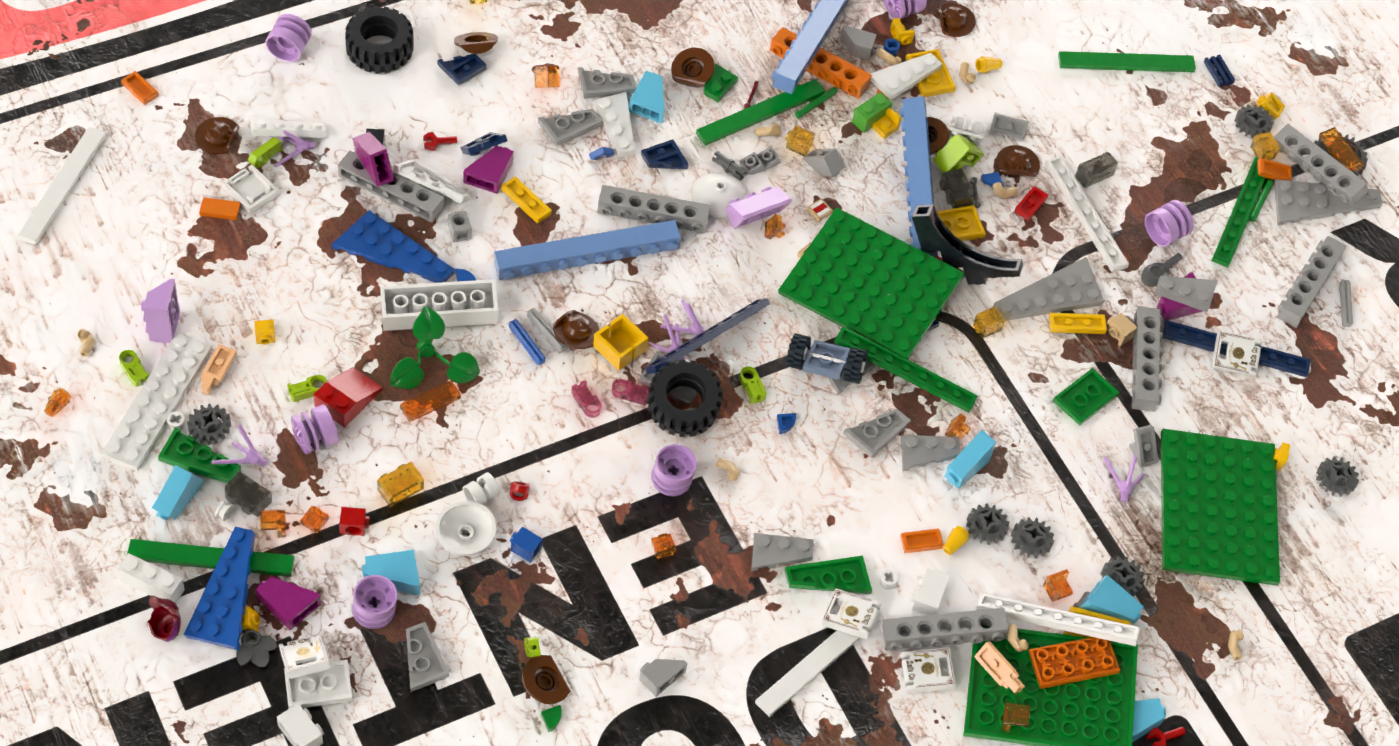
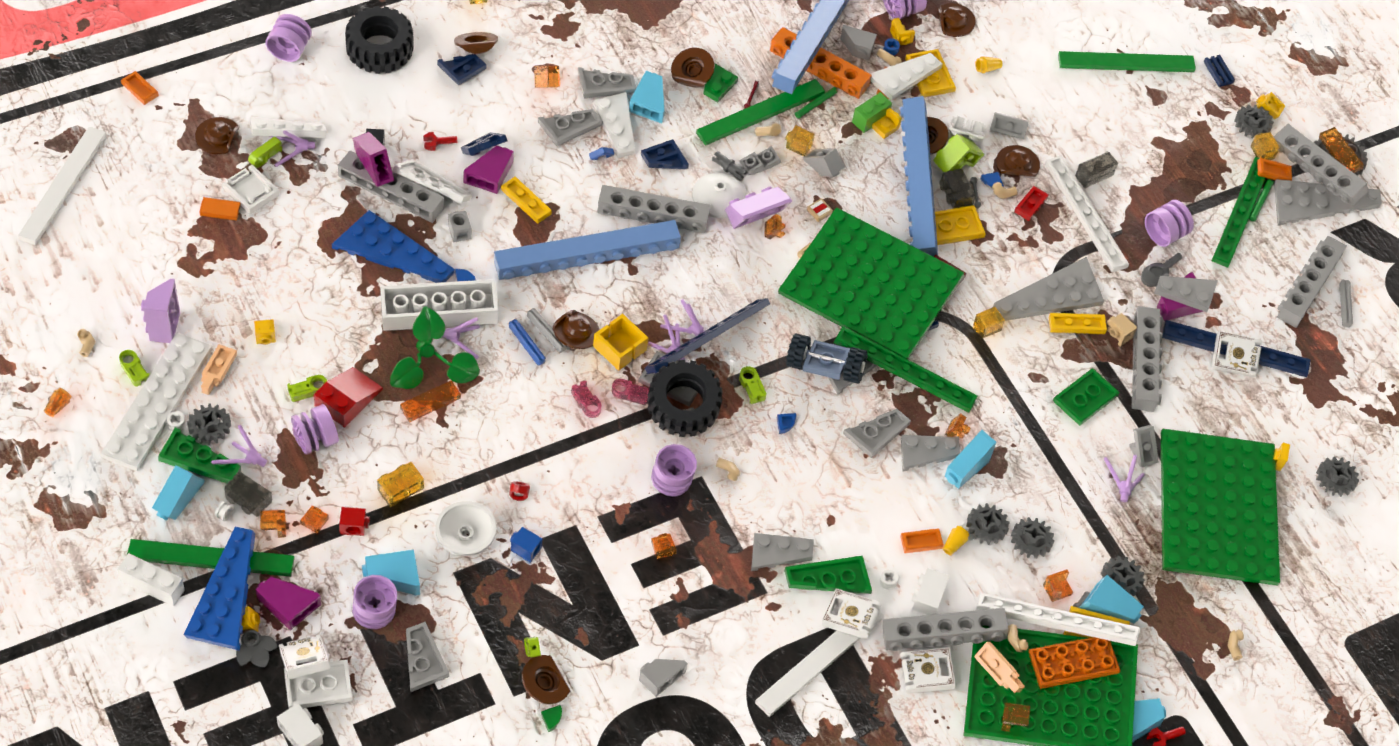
dark red hair [147,595,181,642] -> none
white wheel [463,472,500,505] -> none
black arch [912,204,1023,285] -> none
tan arm [959,62,976,84] -> none
none -> lavender plant [442,317,480,359]

